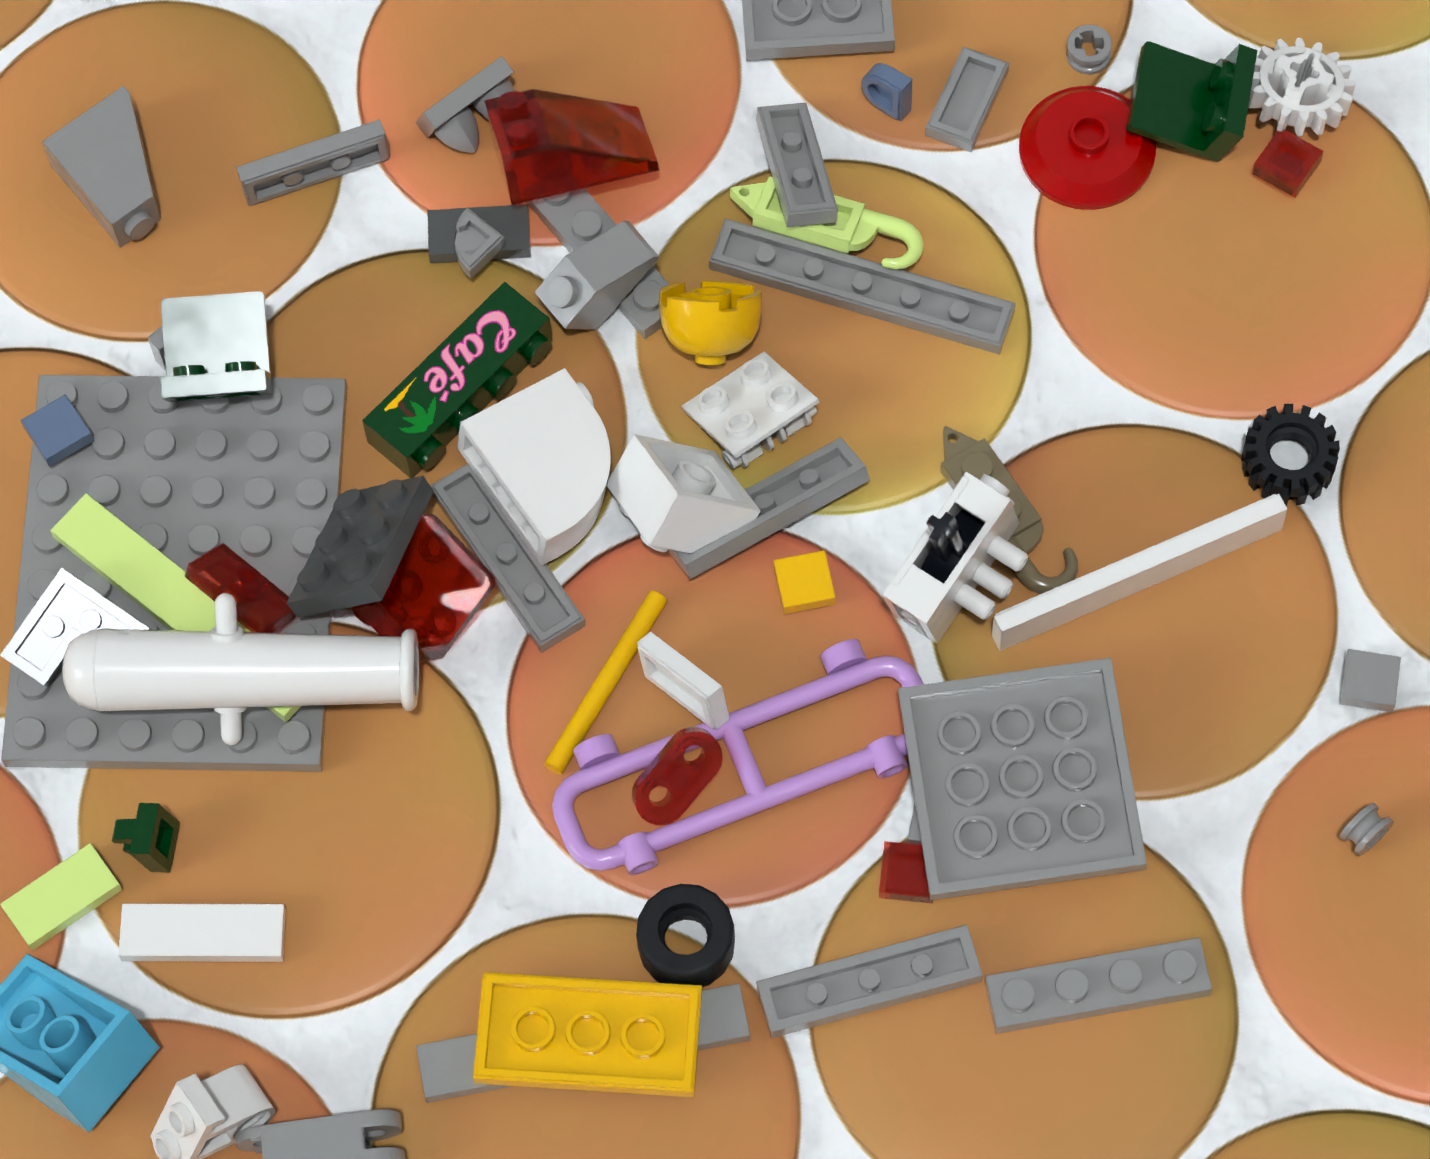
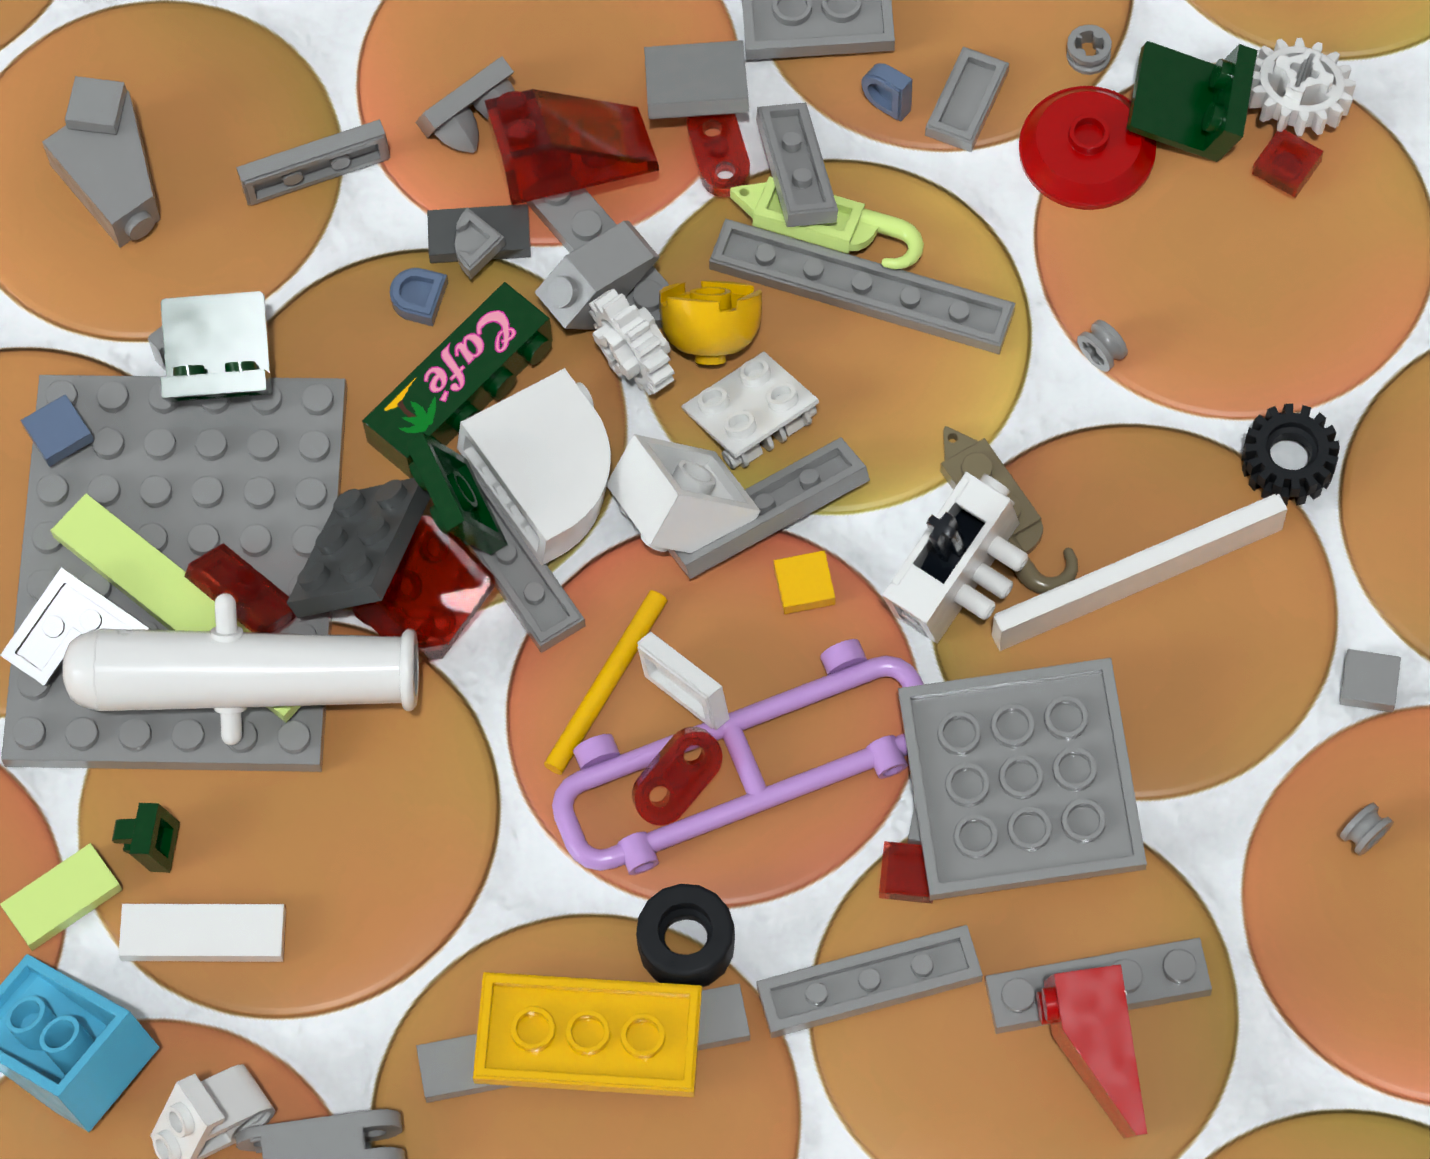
none -> light grey tile [65,76,127,135]
none -> sand blue tile [390,268,448,326]
none -> dark green plate [405,432,508,555]
none -> white gear [589,289,675,395]
none -> light grey tile [644,40,749,119]
none -> clear red plate [687,114,750,197]
none -> slope [1037,964,1148,1138]
none -> light grey bush [1077,320,1128,372]

